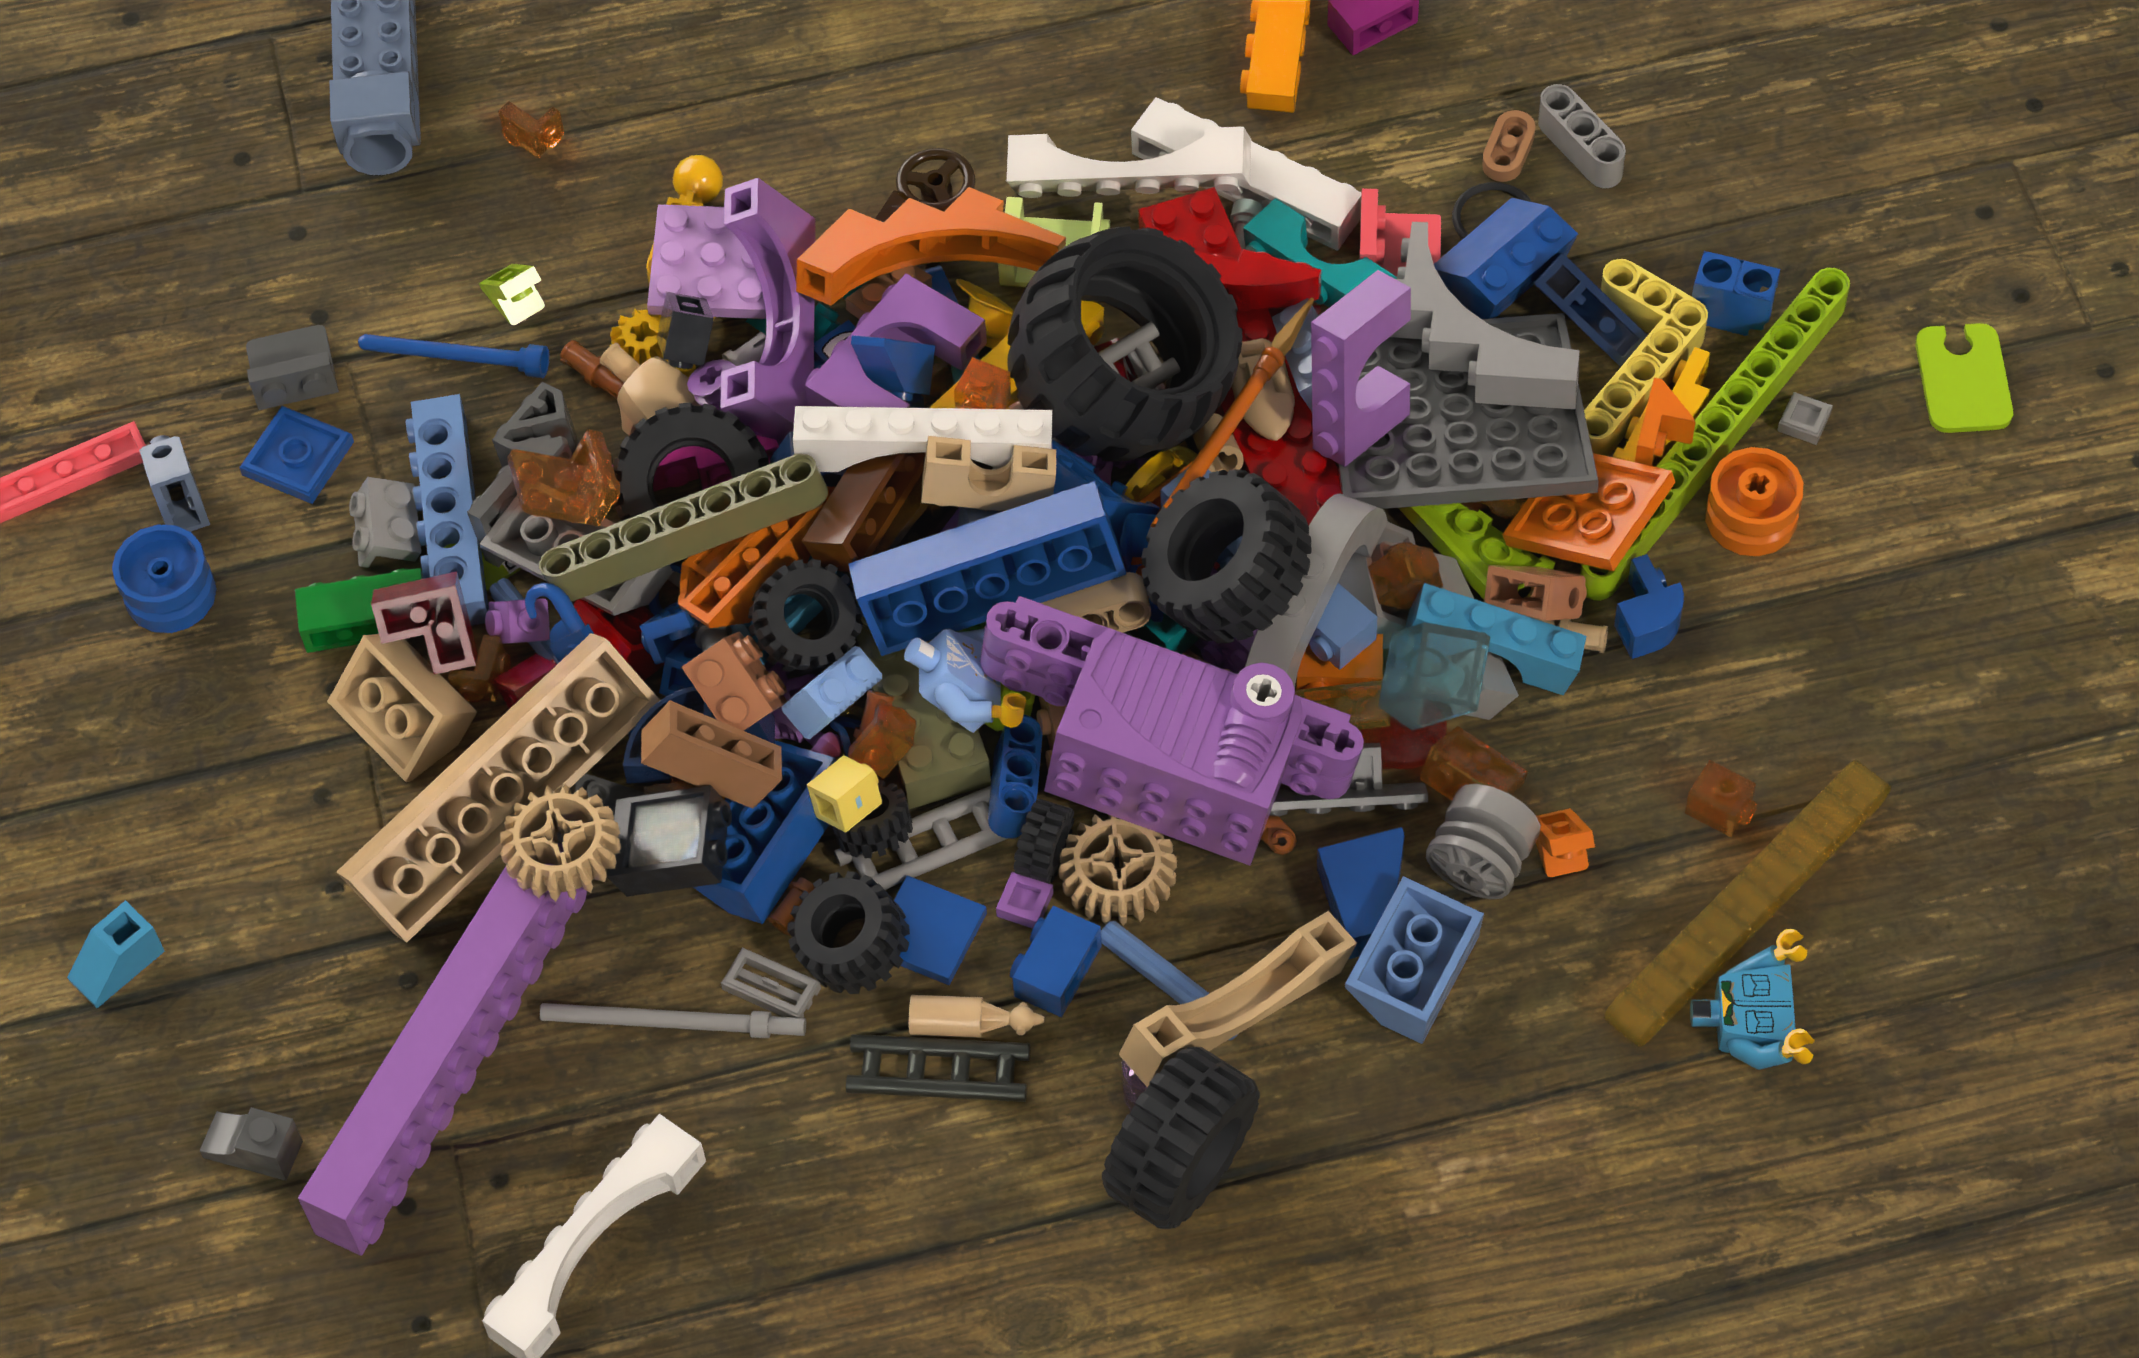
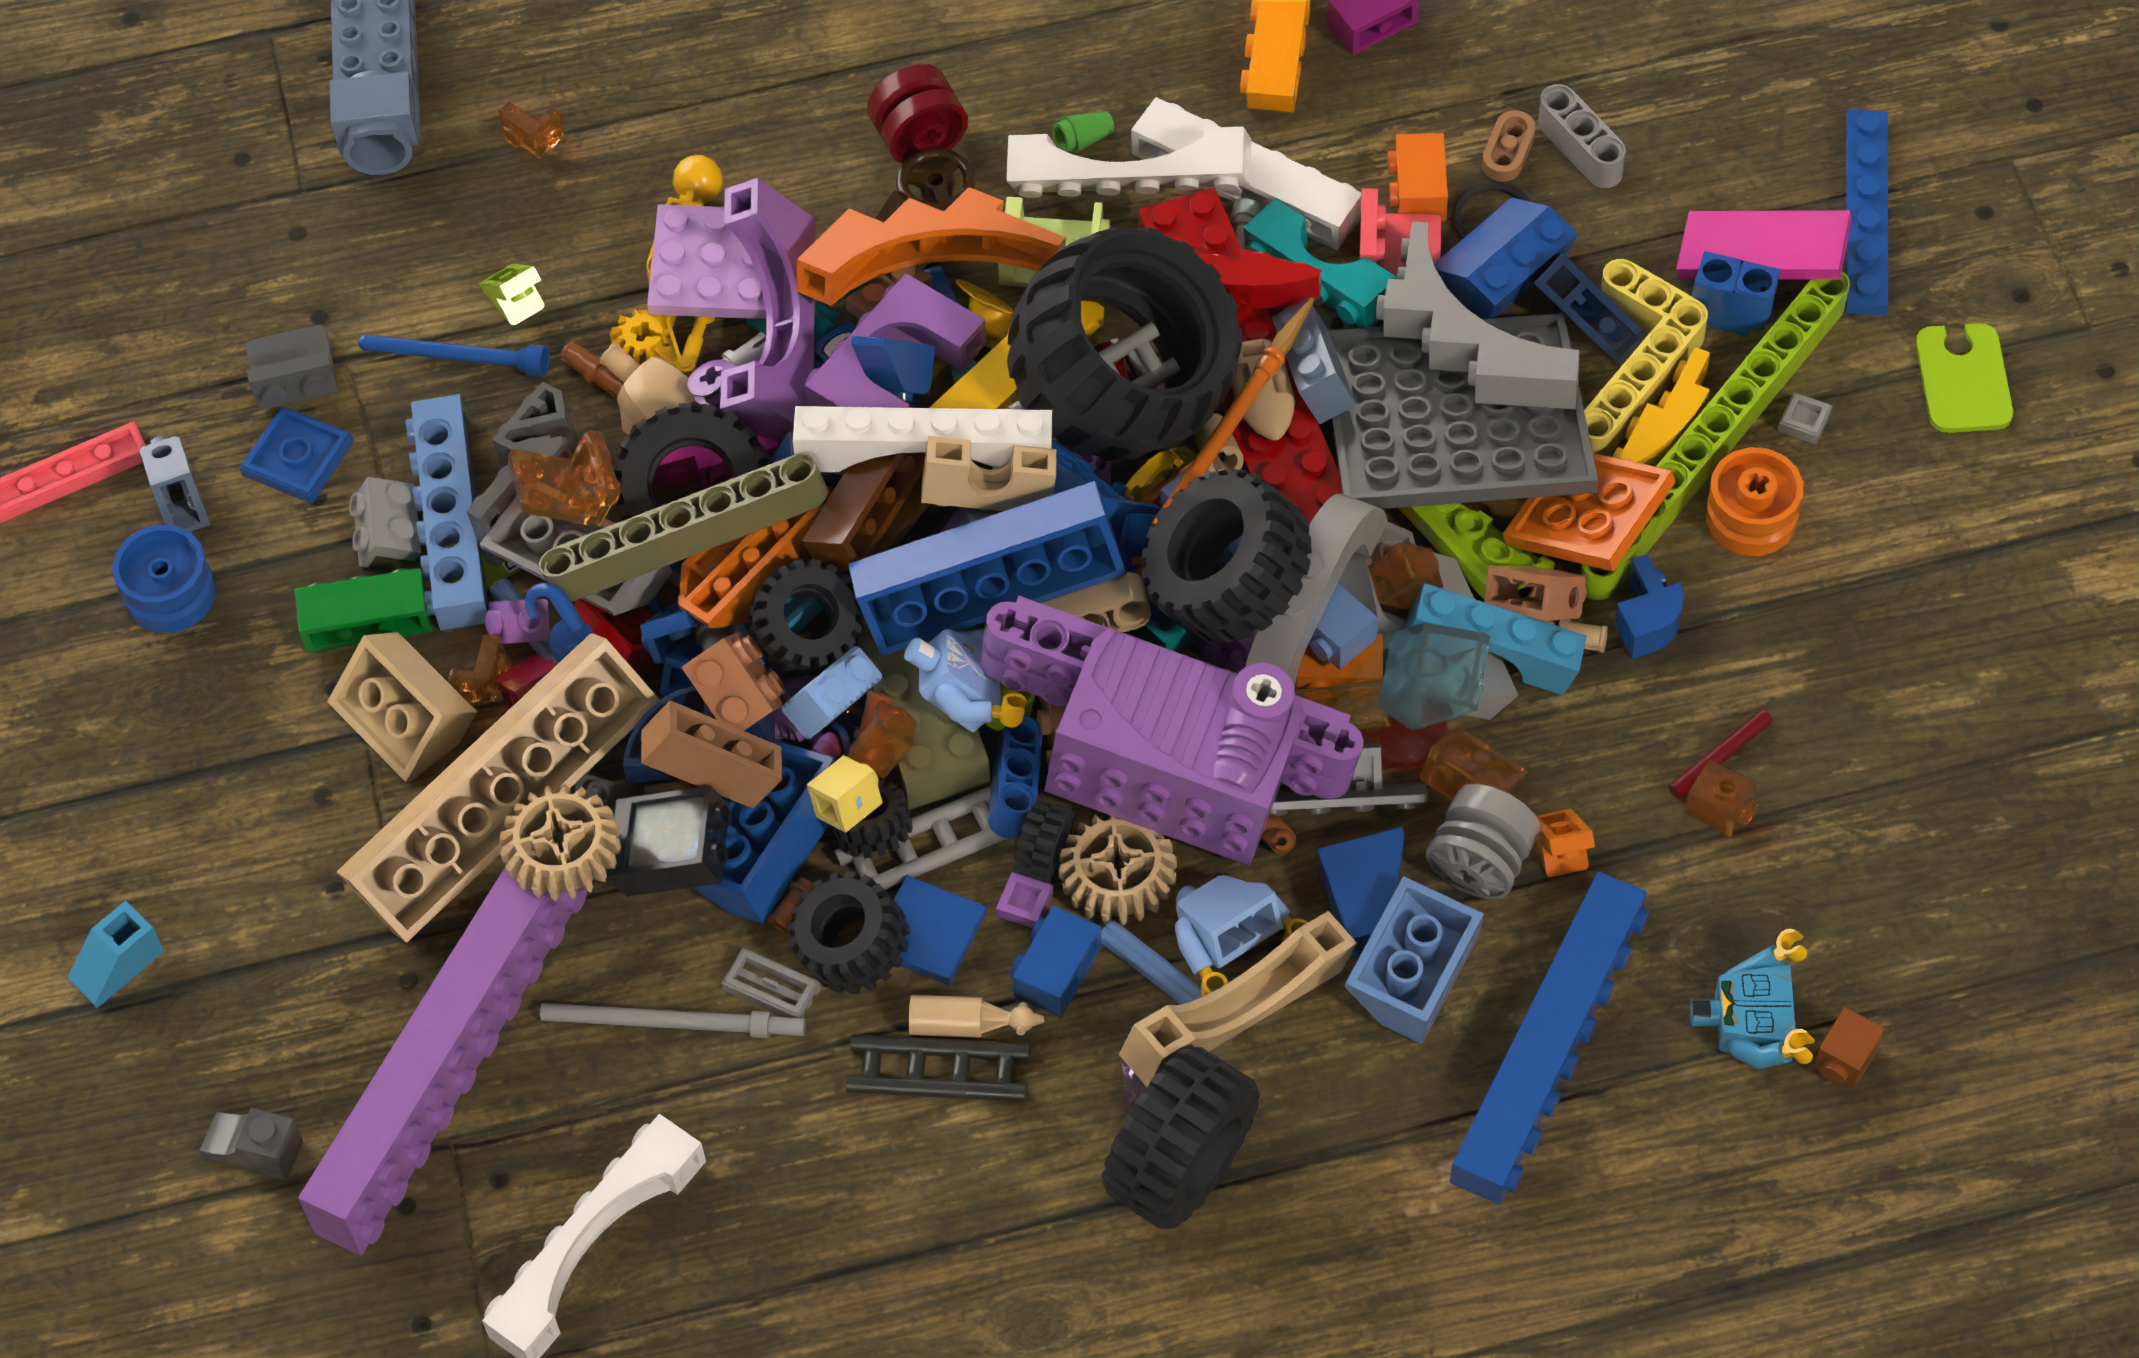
brick [371,571,477,675] -> none
black brick [657,292,714,369] -> none
clear orange brick [954,357,1011,409] -> none
medium lavender arch [1311,270,1411,467] -> none
clear yellow beam [1604,759,1891,1047] -> none
orange slope [1635,377,1695,466] -> none
none -> dark red wheel [867,64,968,165]
none -> bright green cone [1053,111,1114,154]
none -> light blue torso [1175,875,1308,998]
none -> orange brick [1387,133,1448,221]
none -> blue brick [1450,871,1650,1205]
none -> dark red bar [1668,709,1773,799]
none -> dark pink tile [1676,210,1852,279]
none -> dark orange brick [1814,1007,1885,1090]
none -> blue plate [1845,109,1888,315]

